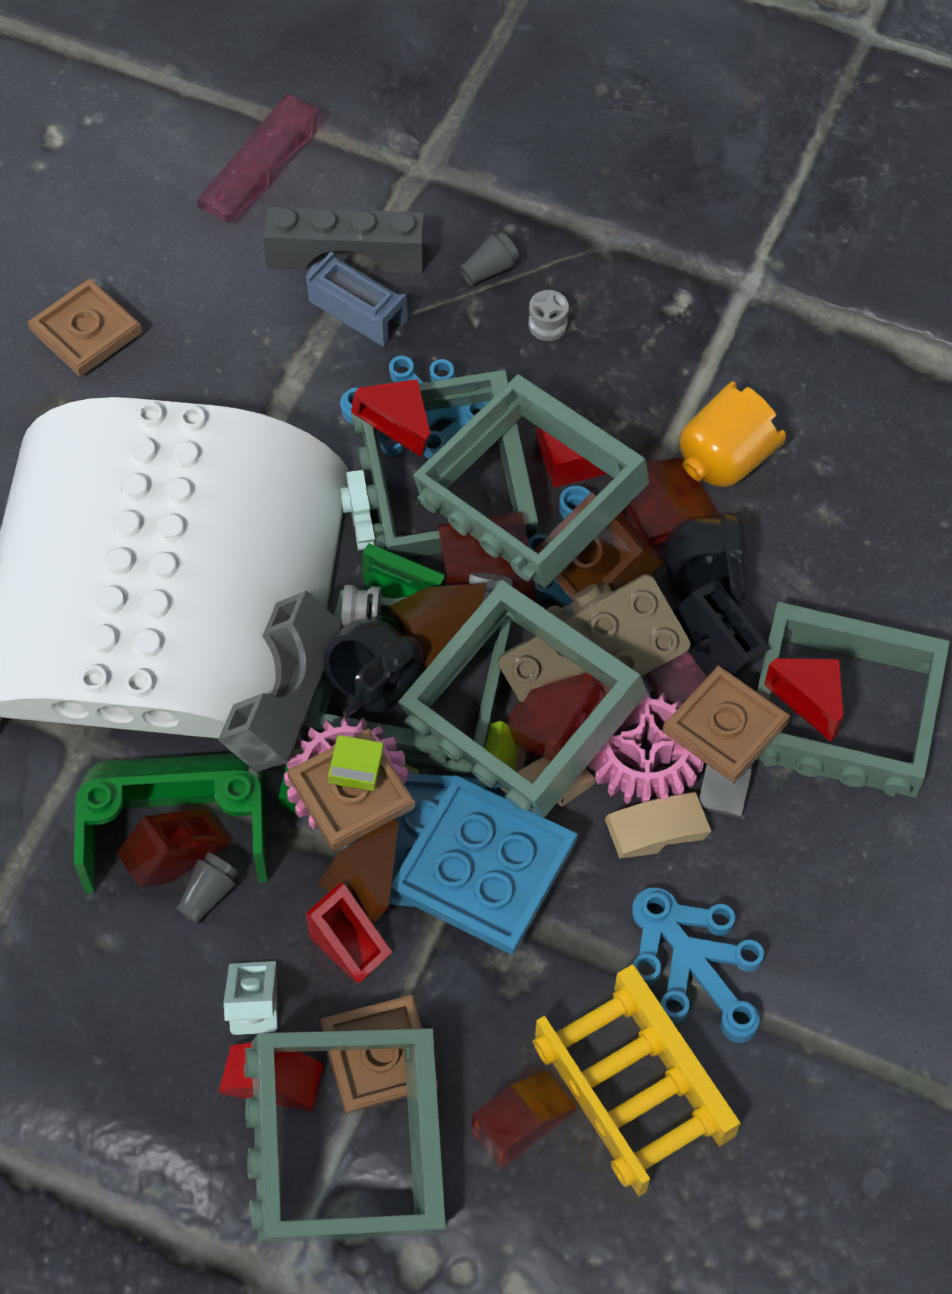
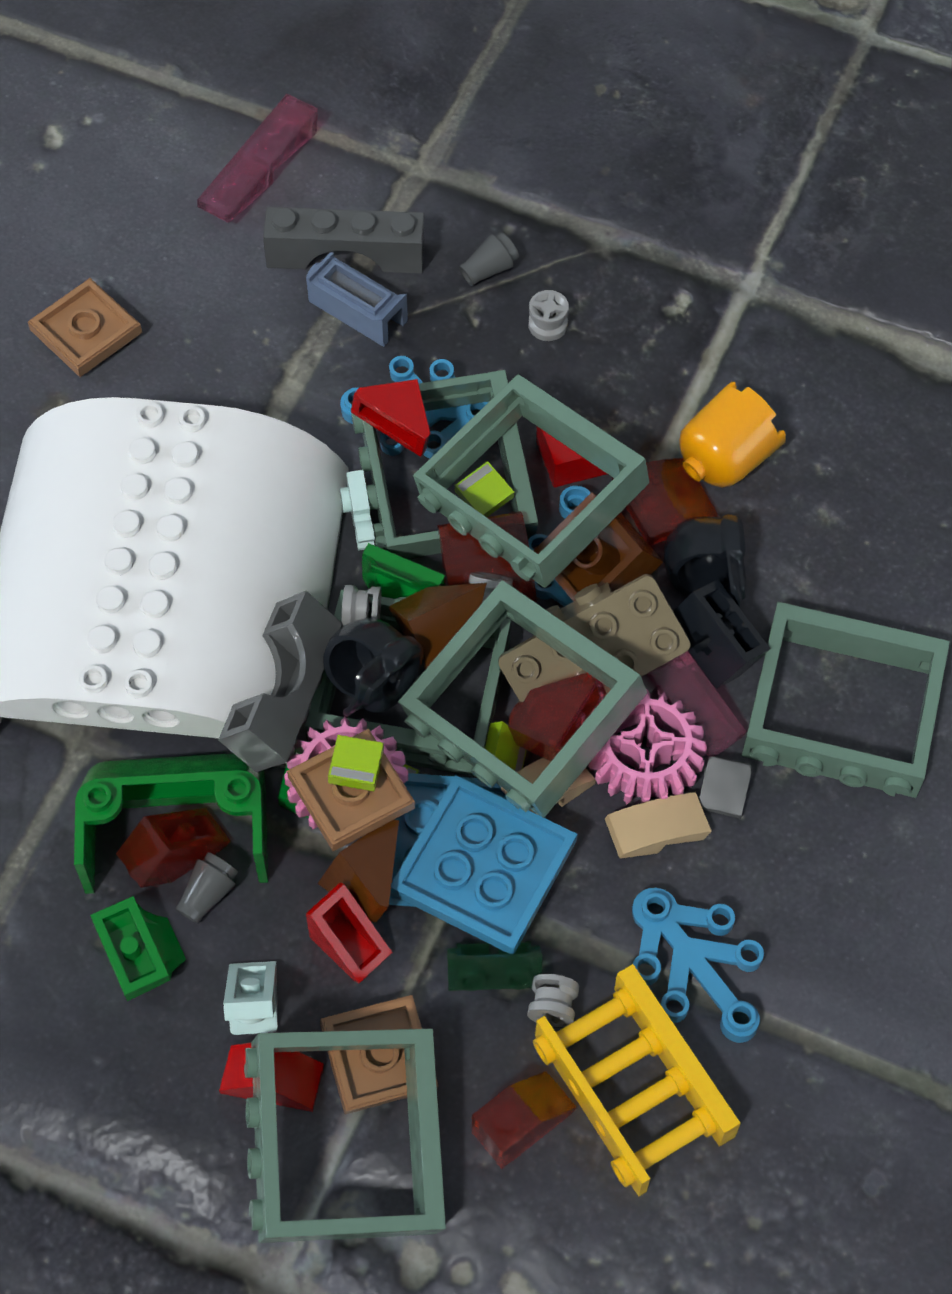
medium nougat plate [663,665,790,784] -> none
red slope [764,658,843,742] -> none
none -> green slope [90,896,186,1001]
none -> clear green hinge [447,941,542,991]
none -> lime tile [455,461,514,517]
none -> light grey wheel [527,974,579,1027]

